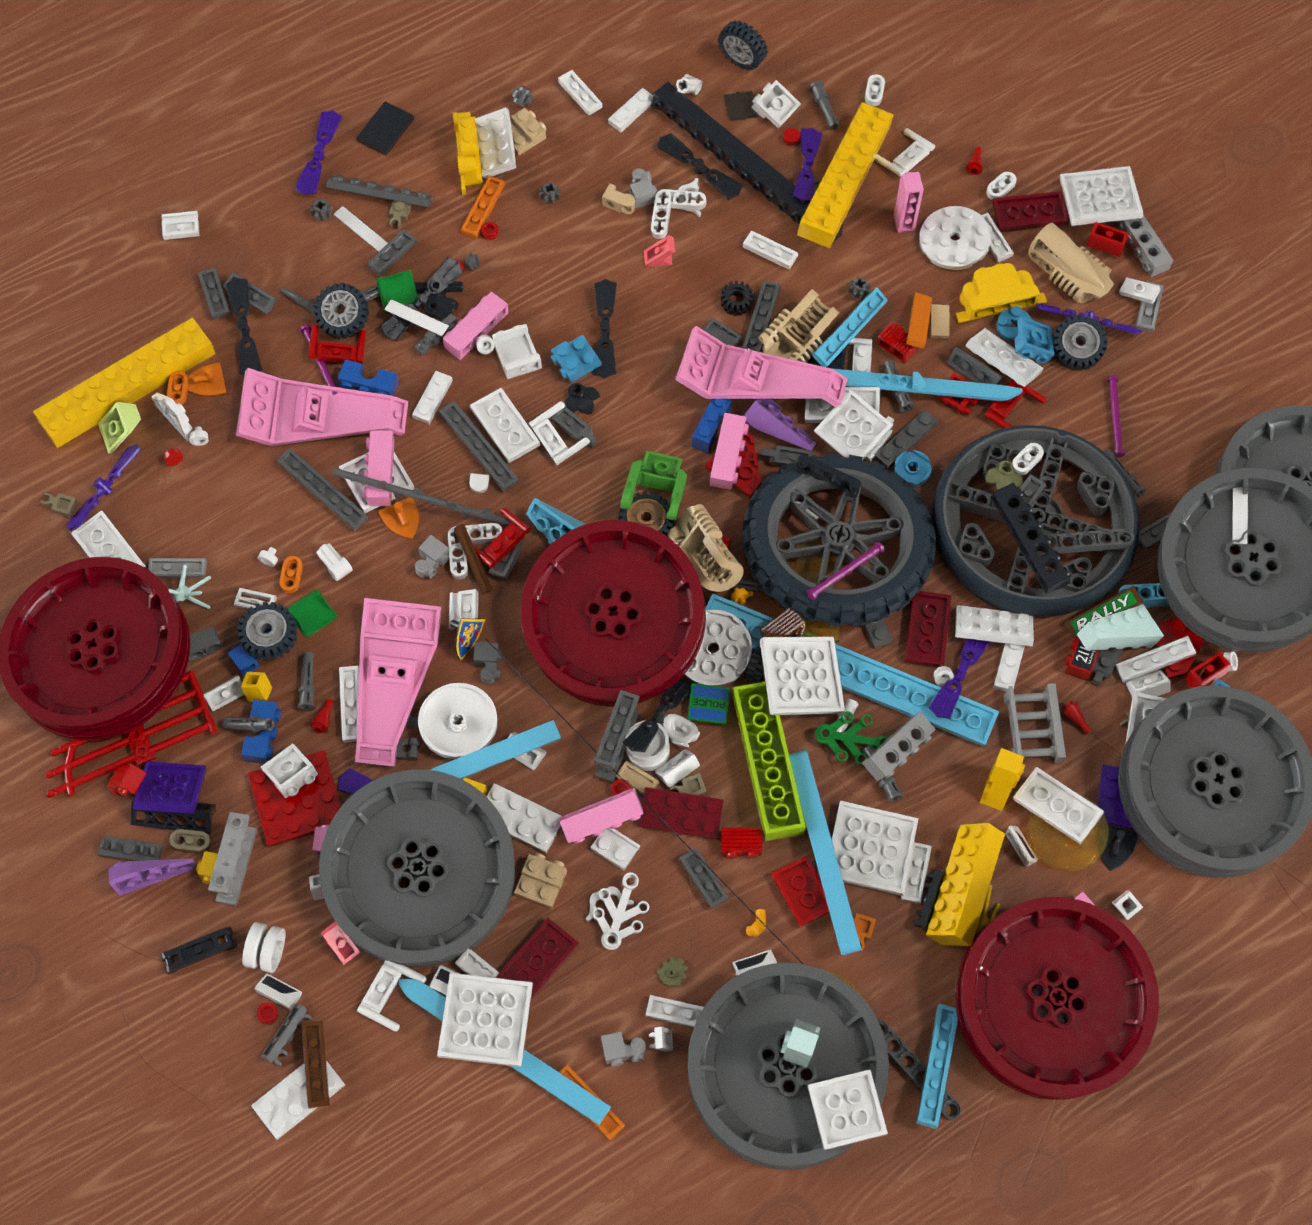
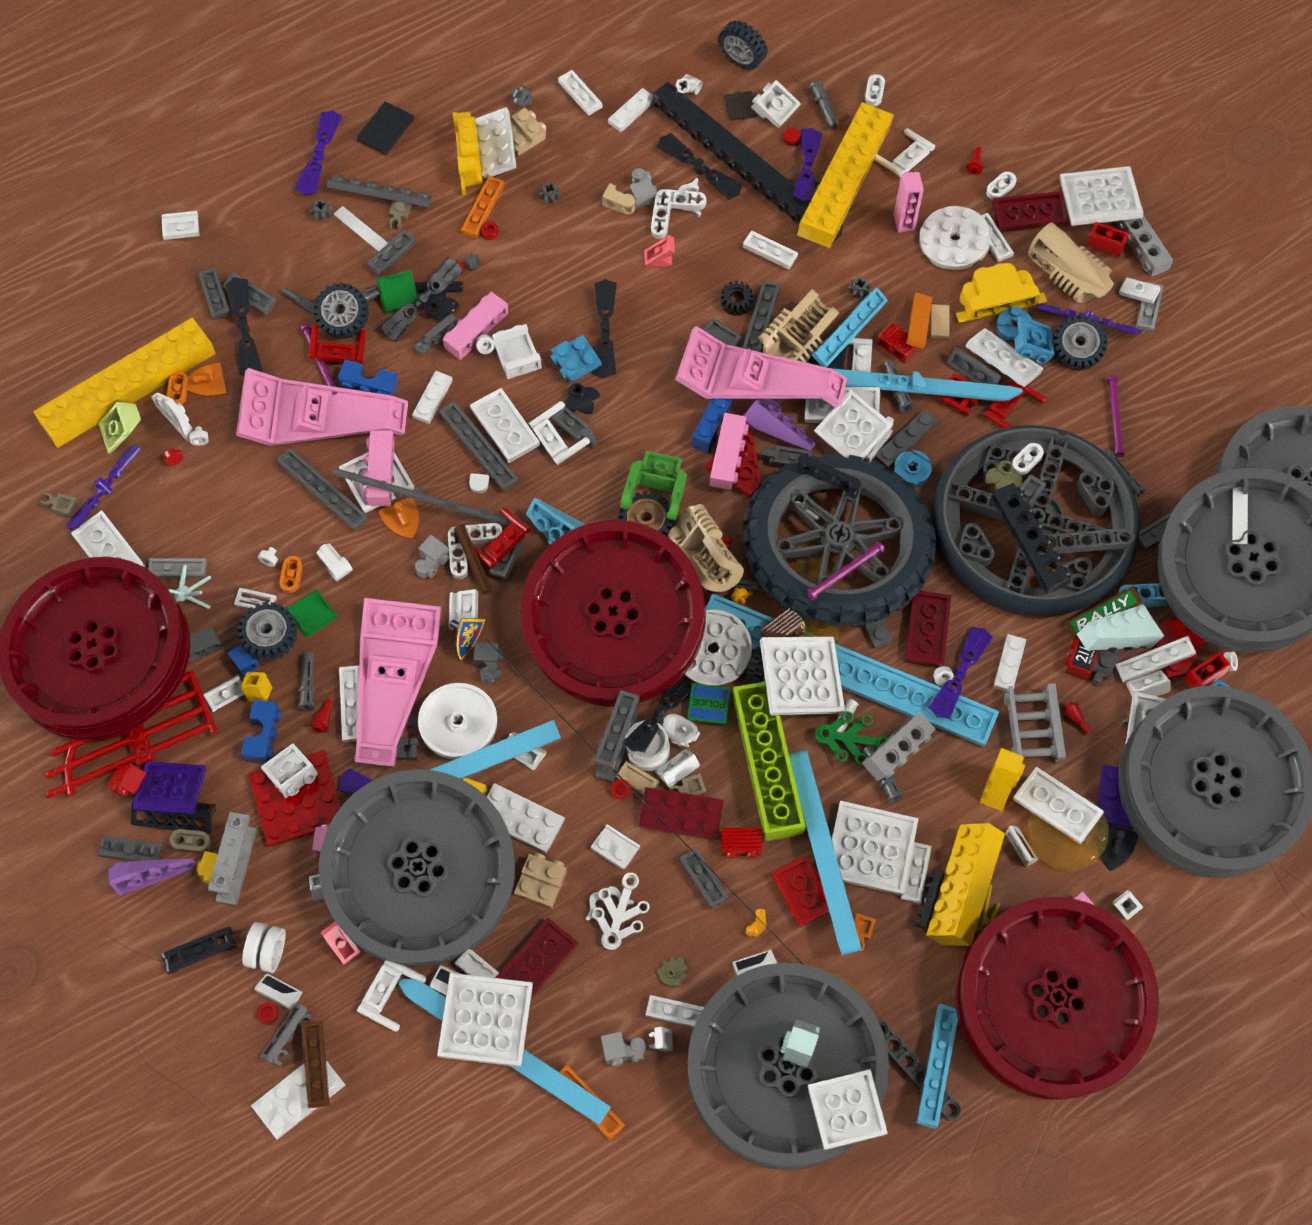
dark grey pin [222,716,274,732] -> none
white sticker [384,300,449,336] -> none
bright pink brick [559,788,643,844] -> none
white plate [955,605,1034,646] -> none

